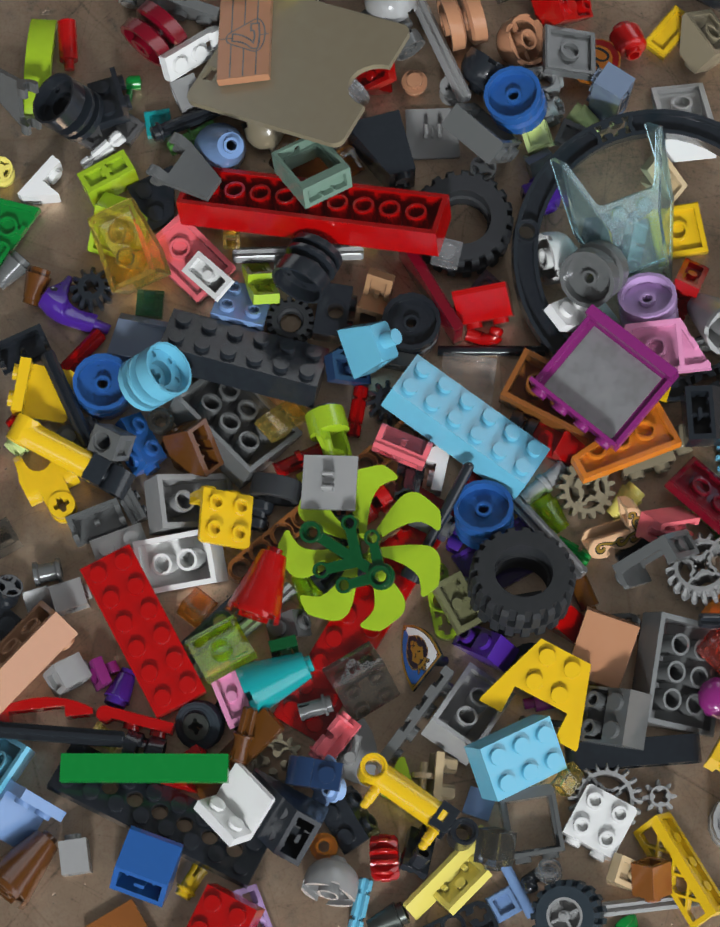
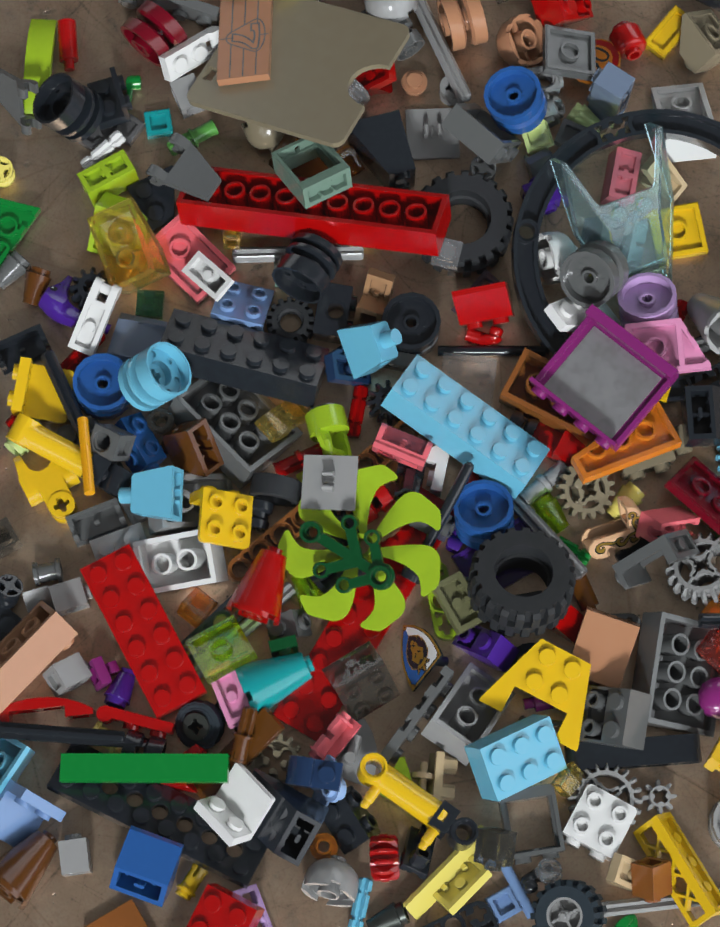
white slope [17,155,63,205] -> none
black axle [150,108,221,142] -> none
medium blue cone [194,123,246,169] -> none
lime slope [242,262,280,305] -> none
dark grey pin [297,694,334,721] -> none
dark red tile [399,252,463,345] -> none
black cylinder [461,46,506,95] -> none
medium blue tile [462,786,495,822] -> none
red slope [673,258,710,302] -> none
none -> white plate [68,277,122,356]
none -> light orange bar [77,416,95,496]
none -> medium azure torso [118,465,184,522]
none -> coral hinge [600,146,642,208]

